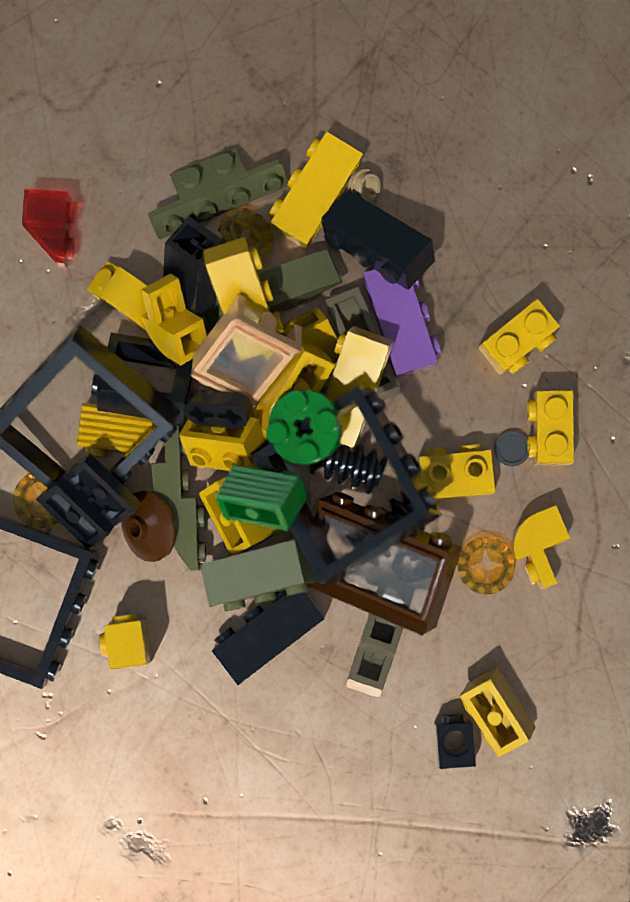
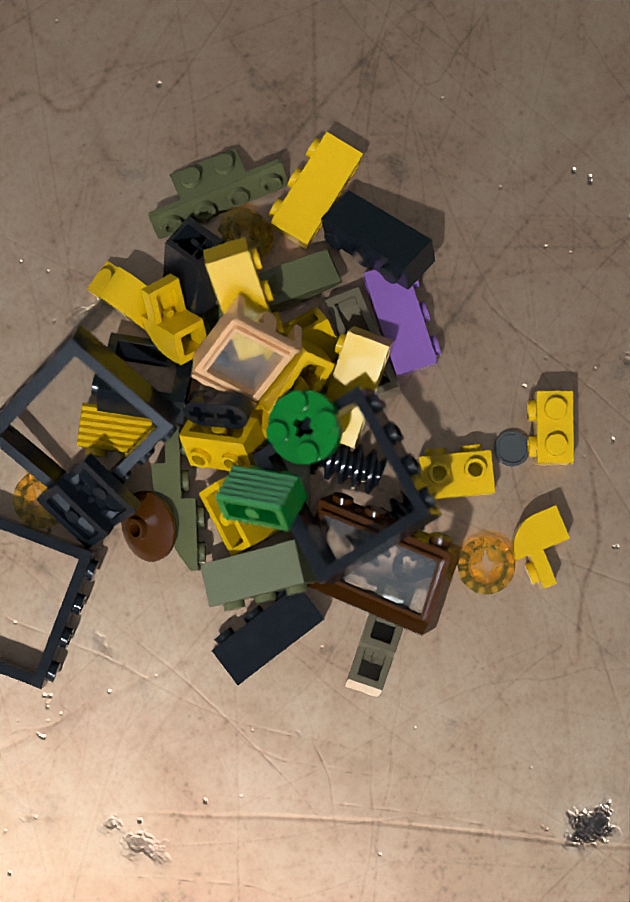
clear red slope [22,189,77,268] -> none
yellow brick [99,613,152,670] -> none
tan plate [348,168,381,202] -> none
black brick [434,714,476,769] -> none
yellow brick [460,666,536,758] -> none
yellow brick [478,299,561,376] -> none

